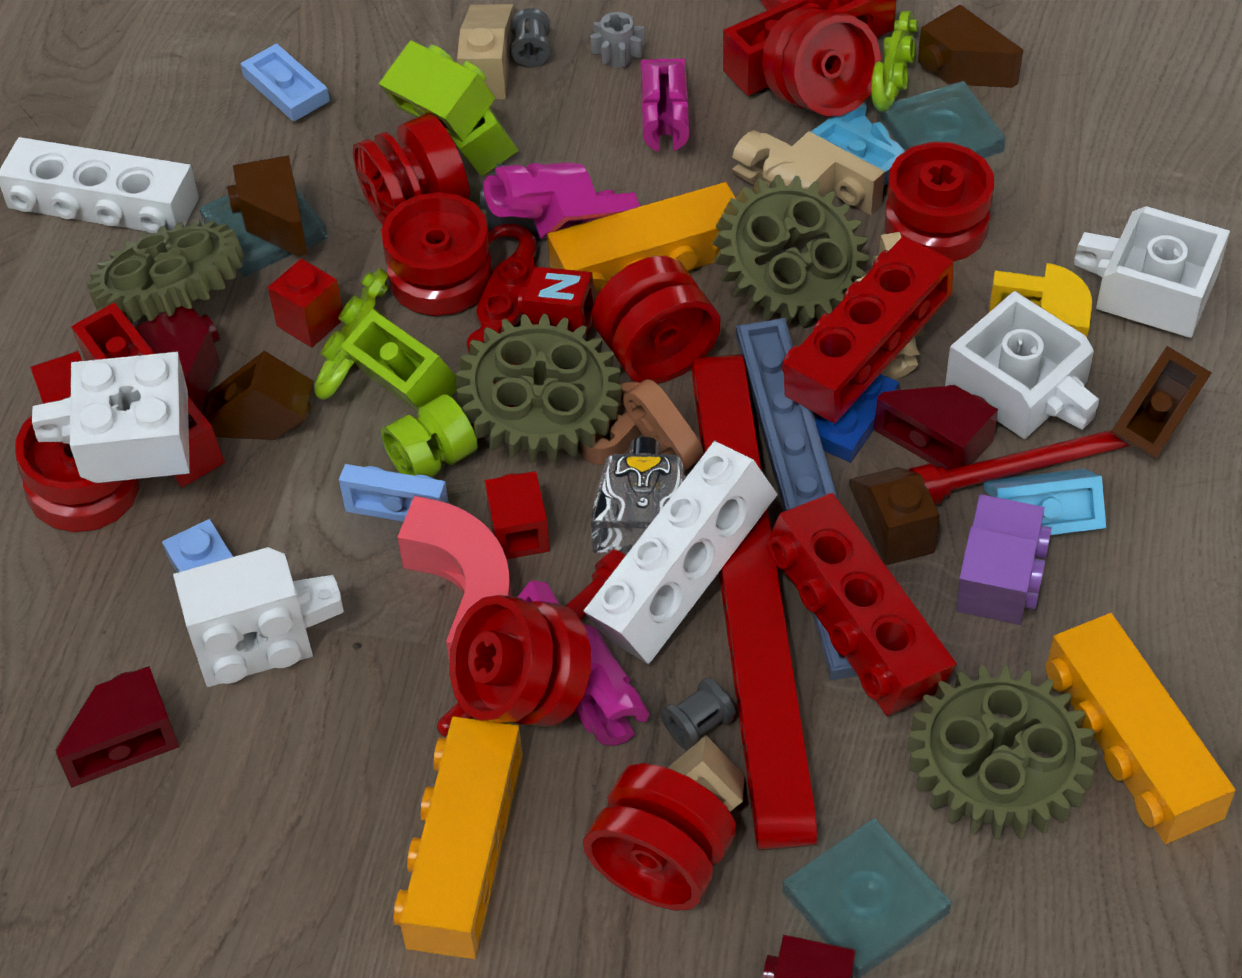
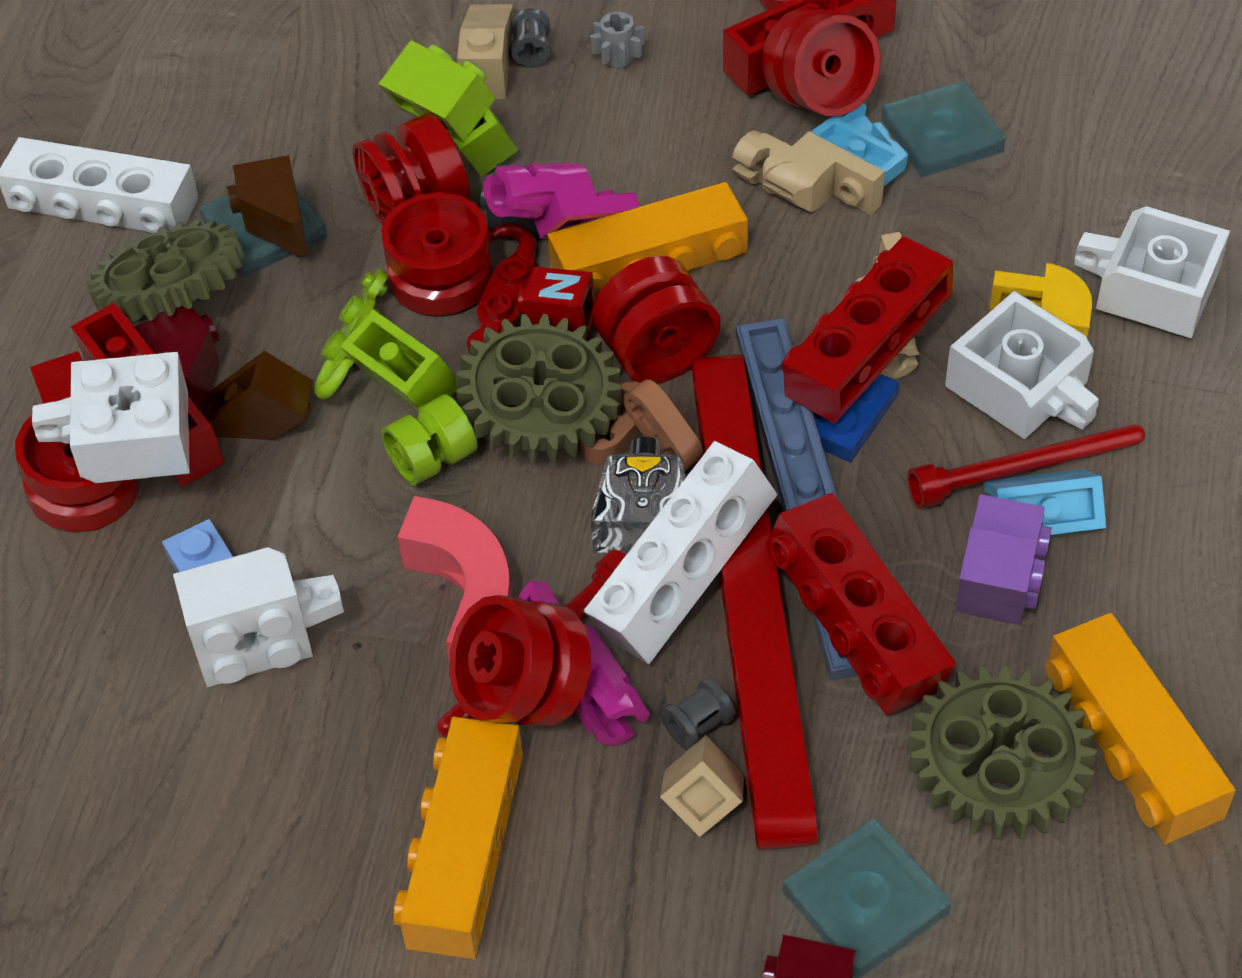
dark red slope [55,666,179,788] -> none
light blue plate [240,43,330,122] -> none
red brick [268,258,343,348] -> none
light blue plate [339,464,449,522] -> none
red brick [484,471,550,559] -> none
red wheel [583,763,736,911] -> none
dark pink plate [641,58,689,152] -> none
olive gear [712,175,870,327] -> none
reddish brown slope [849,467,940,565] -> none
lime piece [871,11,919,112] -> none
dark red slope [874,385,998,470] -> none
red wheel [885,142,994,261] -> none
reddish brown slope [918,5,1023,88] -> none
reddish brown slope [1110,346,1212,460] -> none

